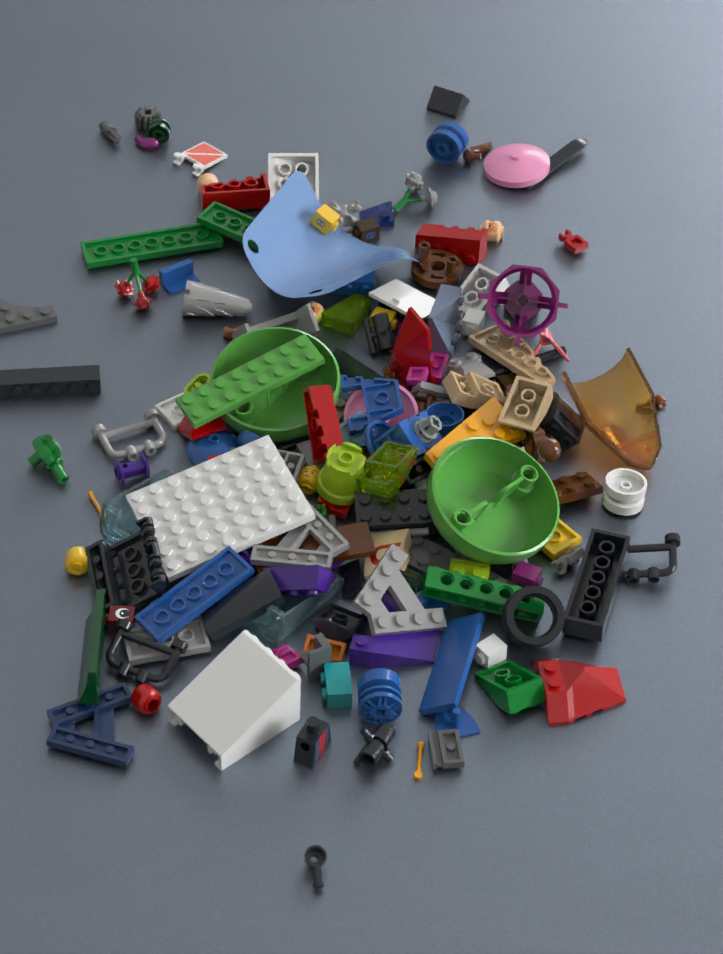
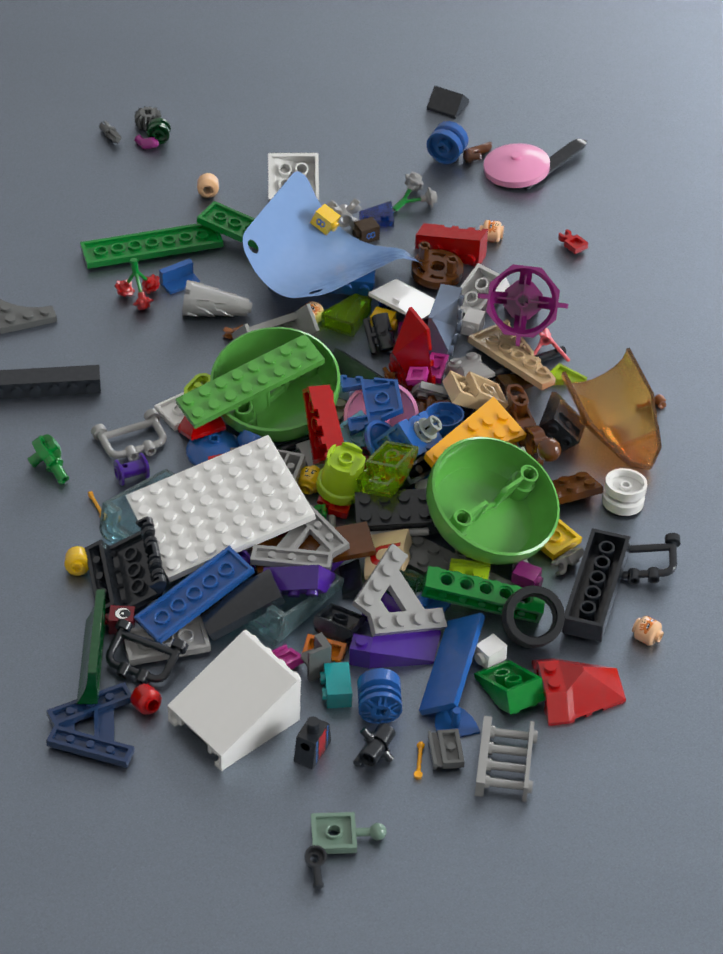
flag [173,142,228,176] -> none
red wedge [200,173,270,211] -> none
tan slope [498,375,553,433] -> none
none -> sand green plate [311,812,387,854]
none -> light grey fence [475,716,538,802]
none -> lime tile [550,363,587,385]
none -> light nougat head [632,616,664,646]

